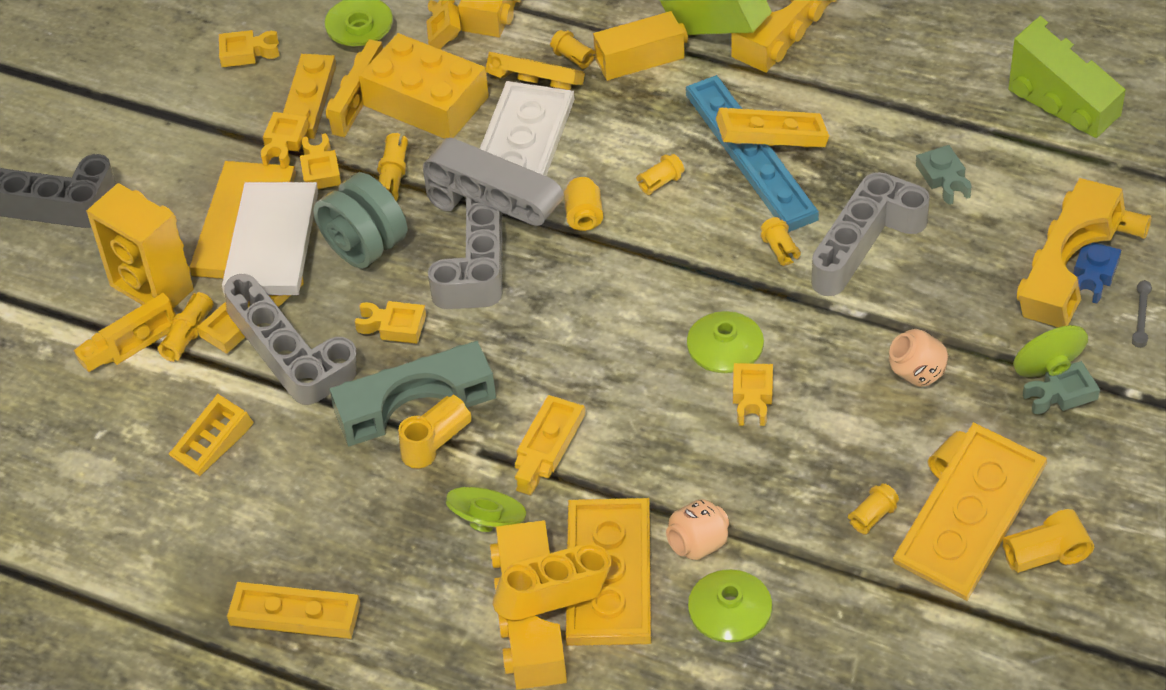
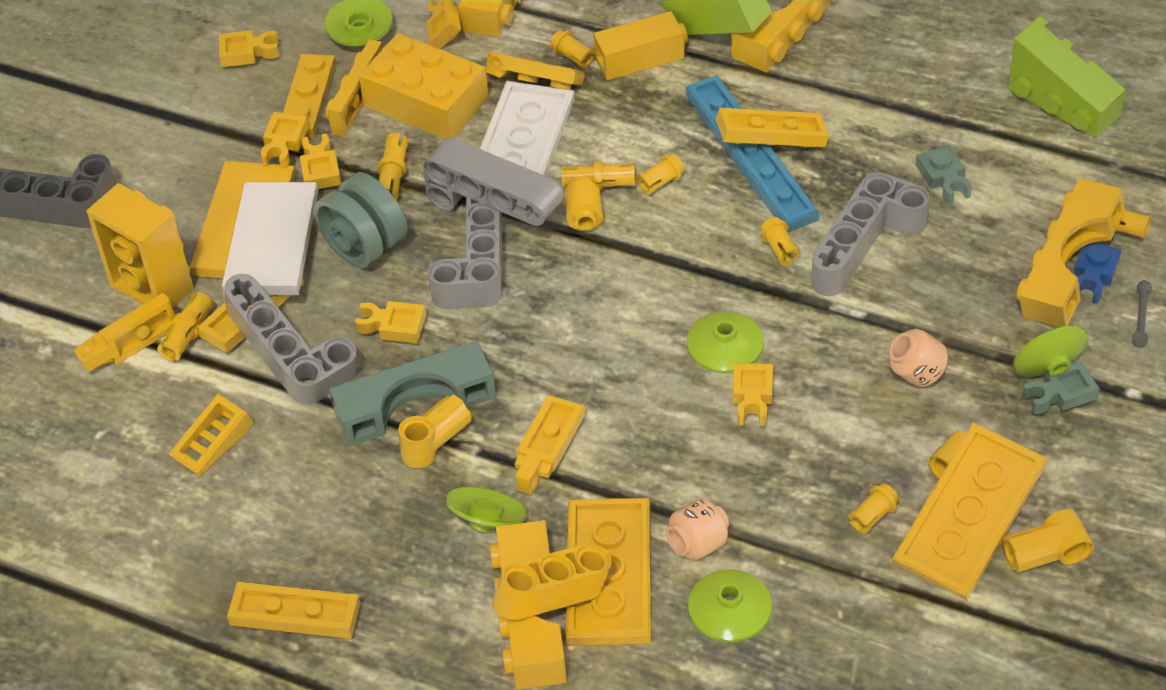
none -> yellow pin [562,162,637,190]

